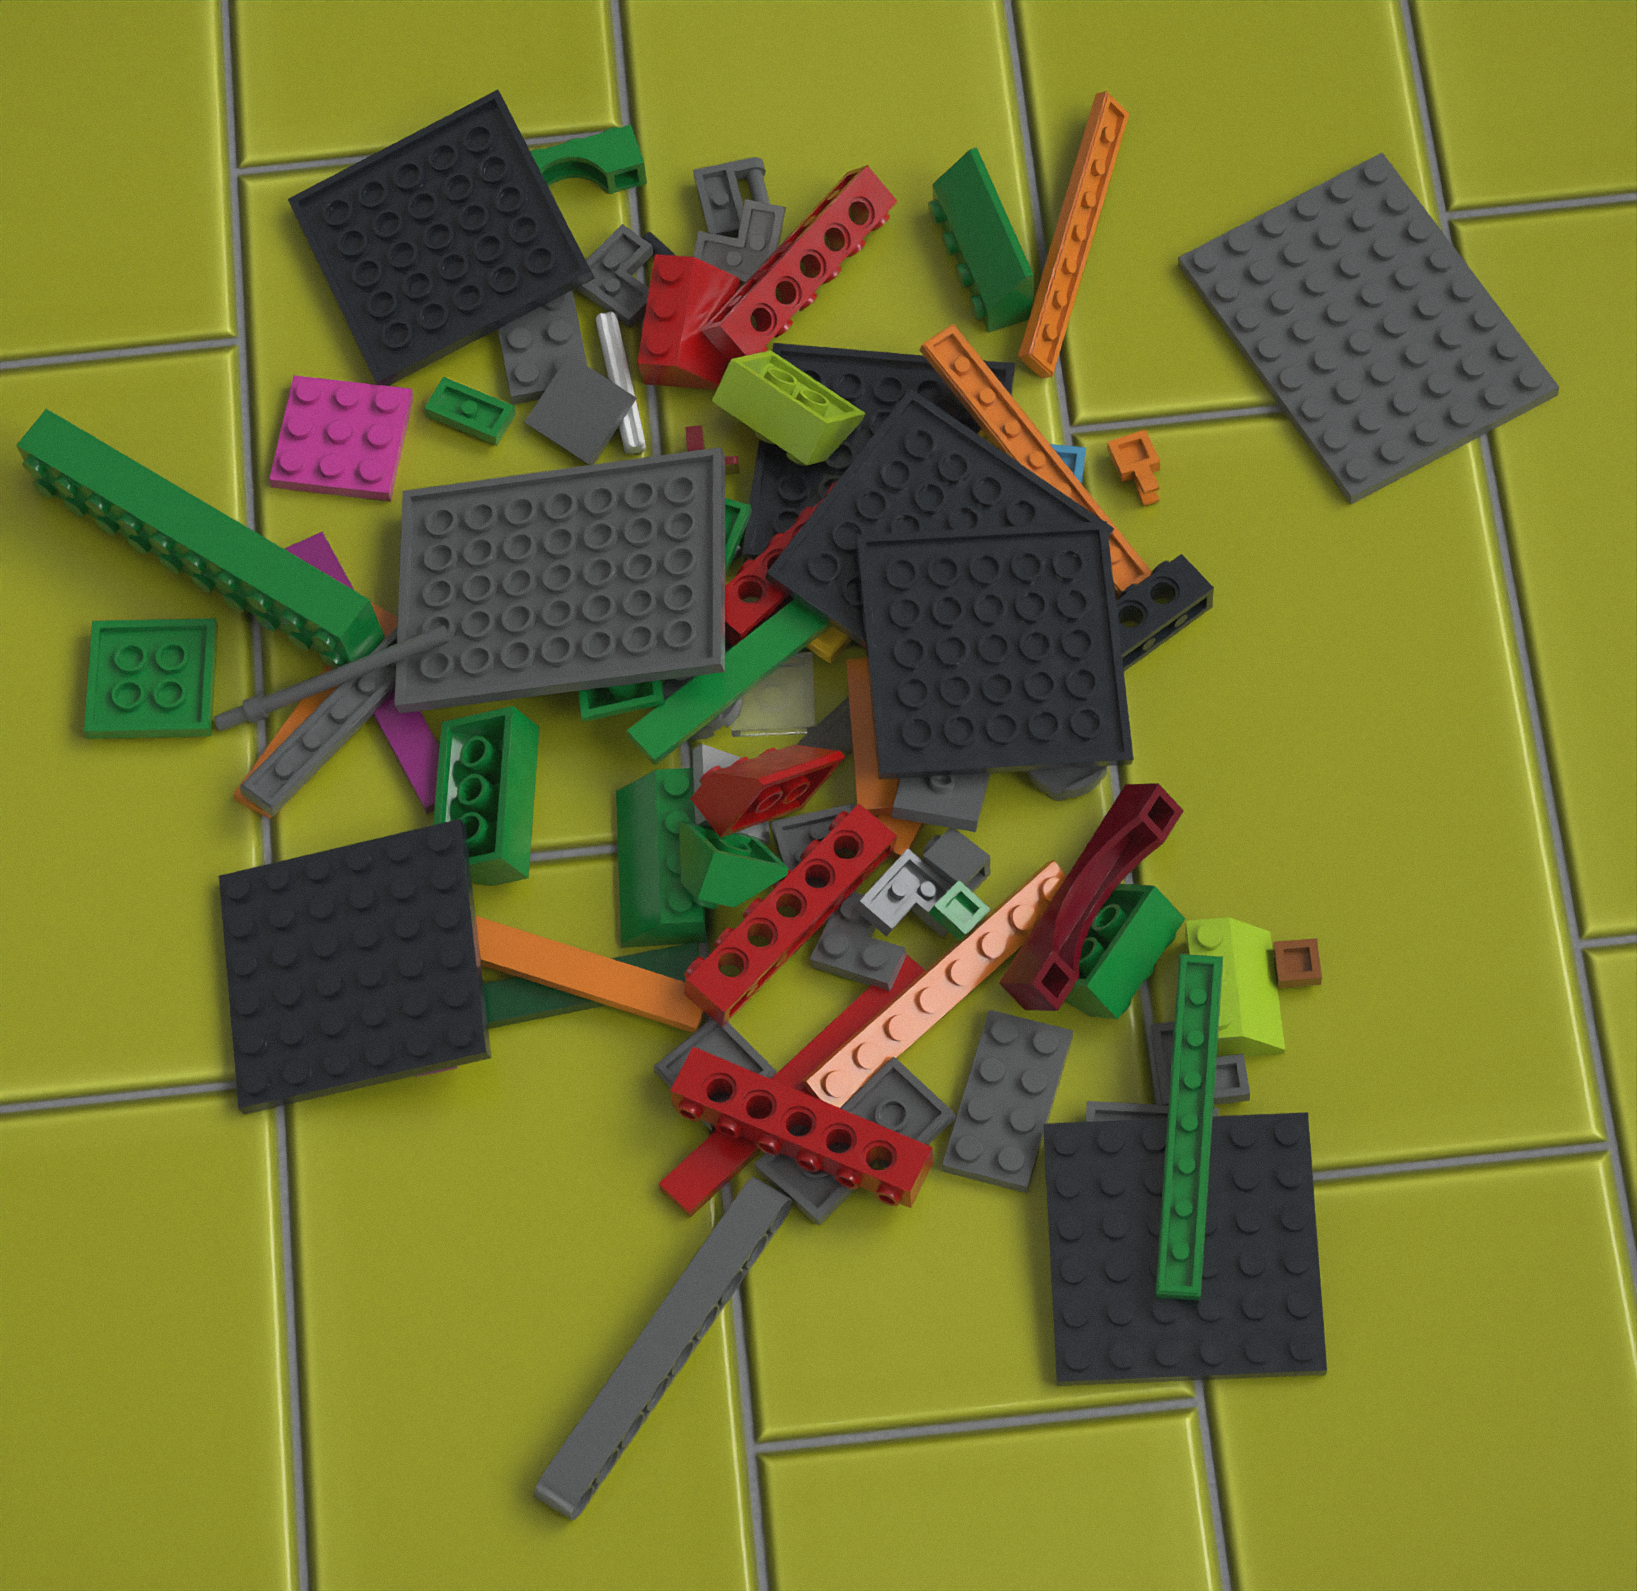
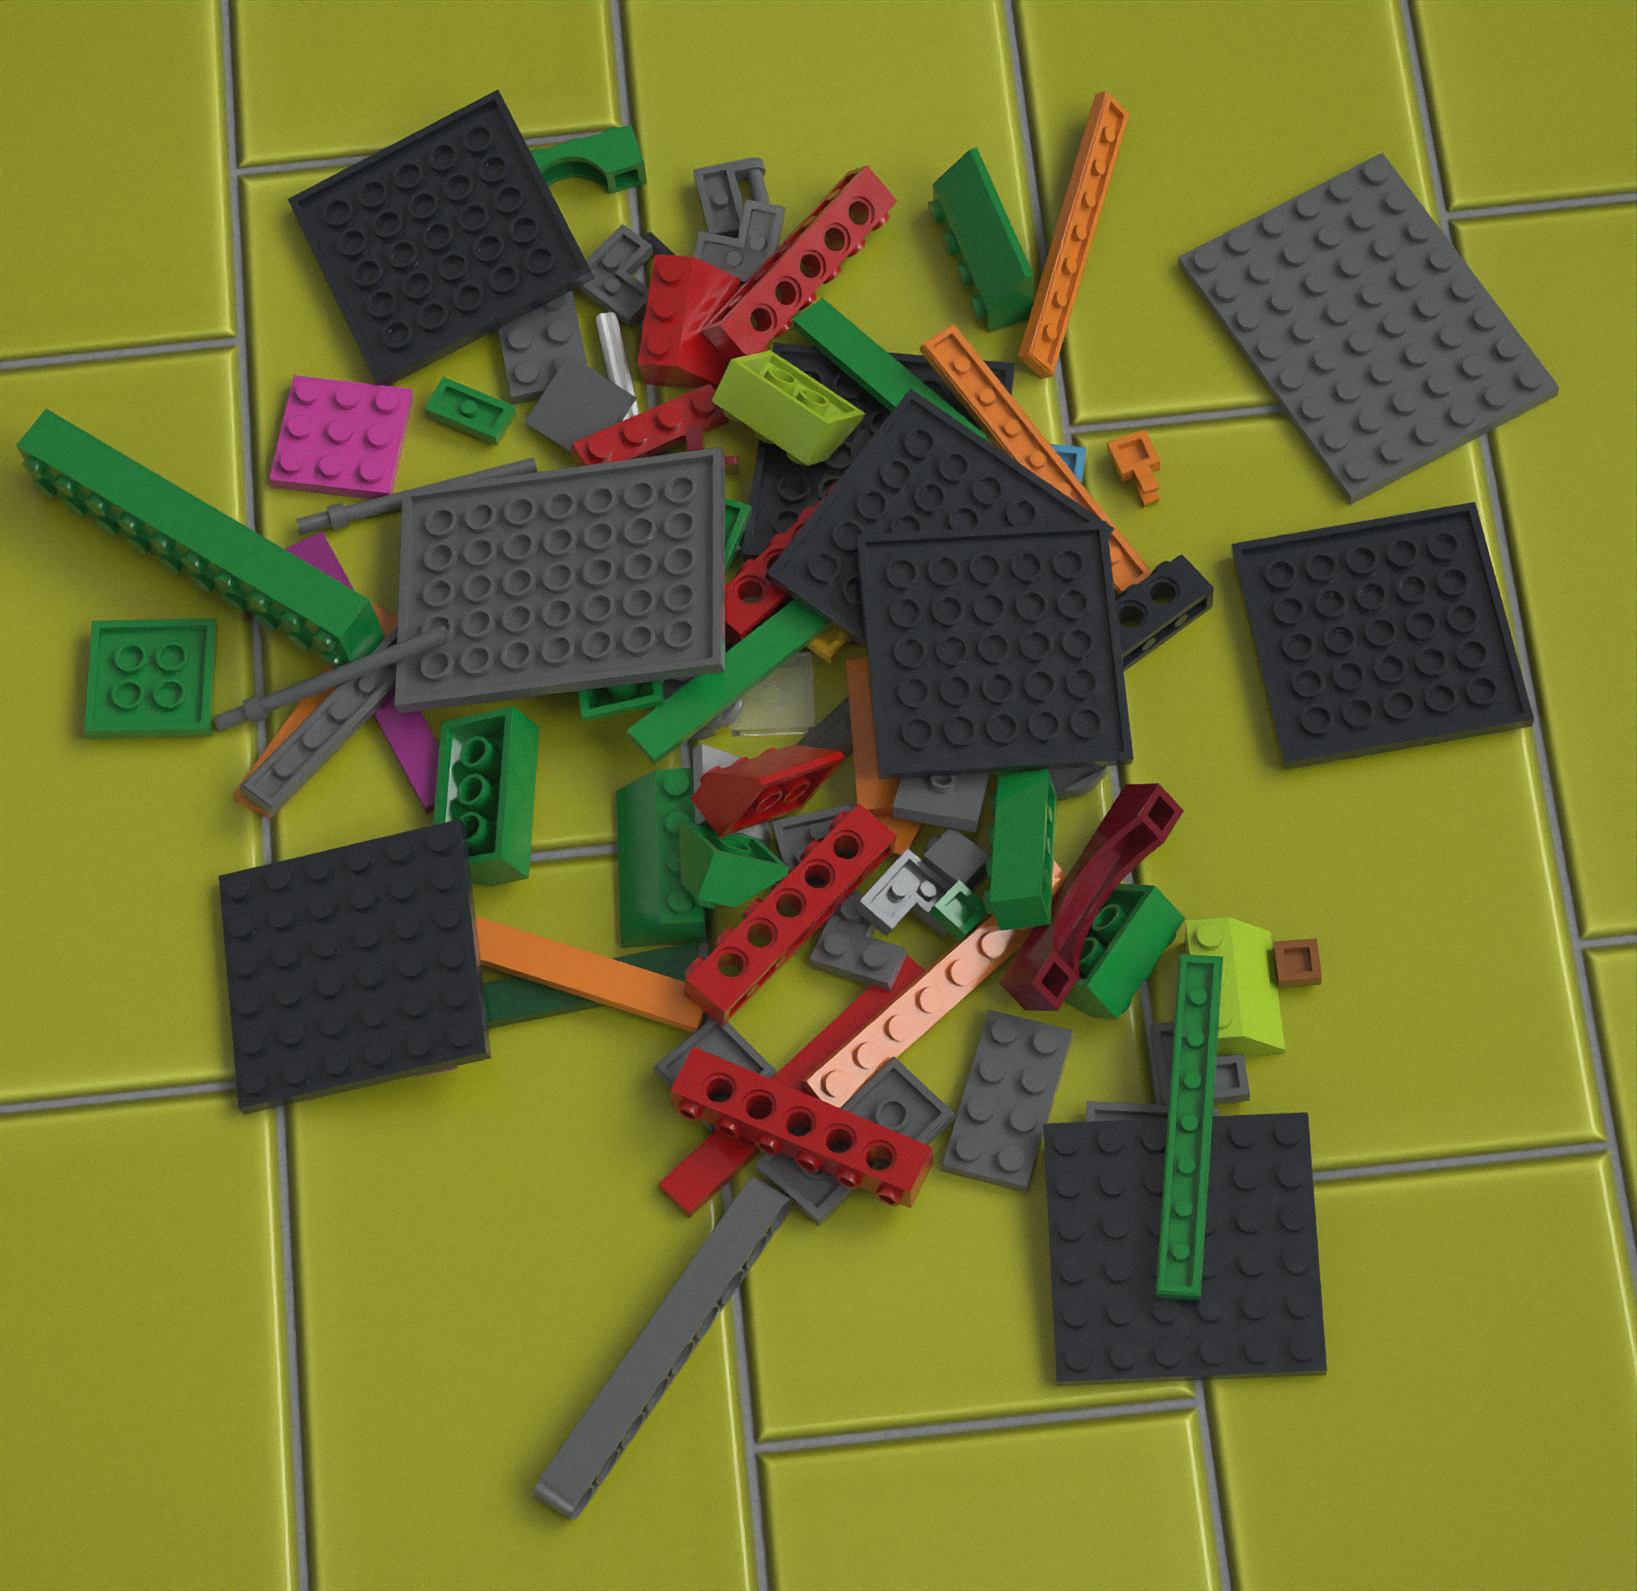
none -> dark grey bar [296,457,537,535]
none -> red plate [570,383,729,467]
none -> green tile [793,298,987,440]
none -> green brick [984,769,1057,931]
none -> black plate [1231,502,1534,770]

